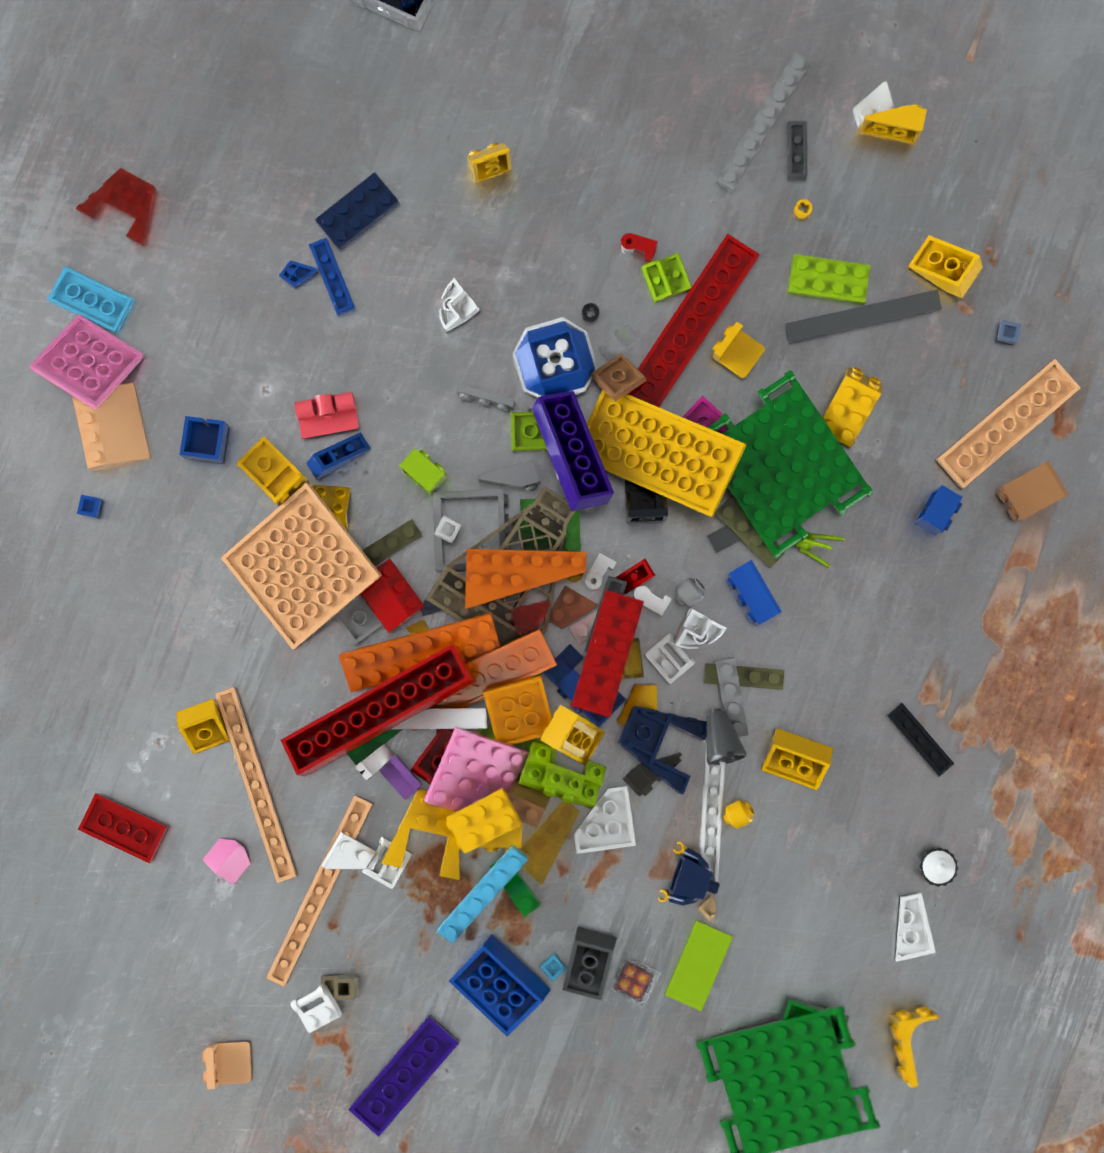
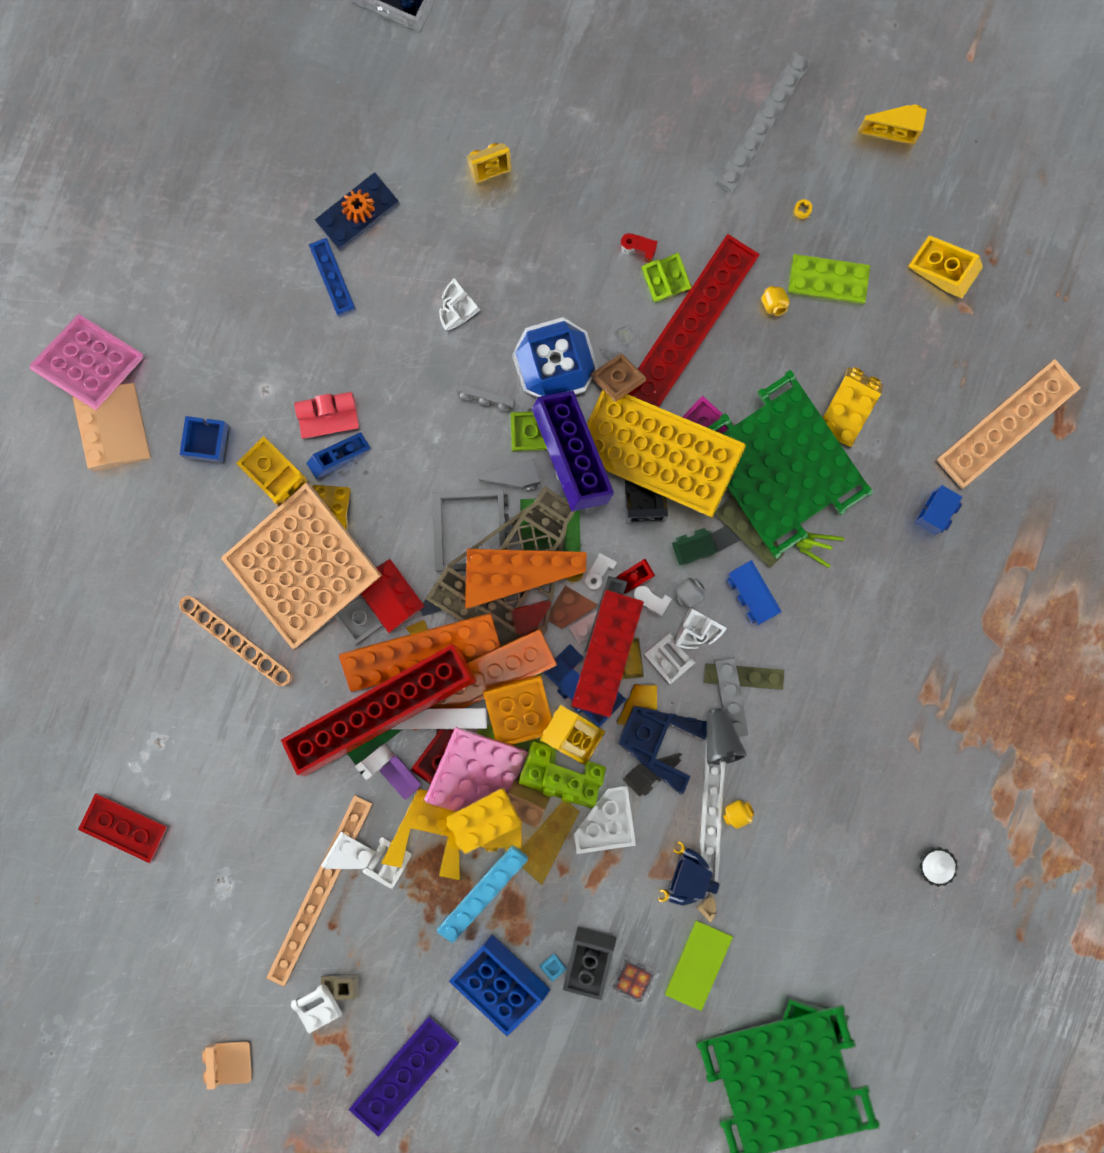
medium azure tile [47,266,135,334] -> none
clear red wing [76,168,156,246] -> none
blue plate [77,495,102,518] -> none
yellow slope [176,698,230,754] -> none
bright pink slope [203,838,251,885] -> none
light nougat plate [215,687,297,883] -> none
blue piece [279,260,318,287] -> none
olive plate [362,519,423,566] -> none
lime brick [399,448,447,497] -> none
white plate [434,516,461,543] -> none
green slope [489,860,541,917] -> none
black bush [582,303,599,322] -> none
yellow bracket [712,322,765,379] -> none
yellow slope [761,728,833,790] -> none
dark grey tile [786,290,942,343] -> none
dark grey tile [787,121,807,180] -> none
white wing [853,81,894,128] -> none
black tile [886,703,954,777] -> none
yellow bracket [890,1006,939,1088] -> none
white wing [895,892,936,962] -> none
sand blue plate [997,320,1021,345] -> none
medium nougat slope [998,461,1069,523] -> none
none -> light nougat beam [179,596,293,686]
none -> orange gear [341,189,375,224]
none -> clear green brick [672,528,719,566]
none -> yellow head [761,286,790,316]

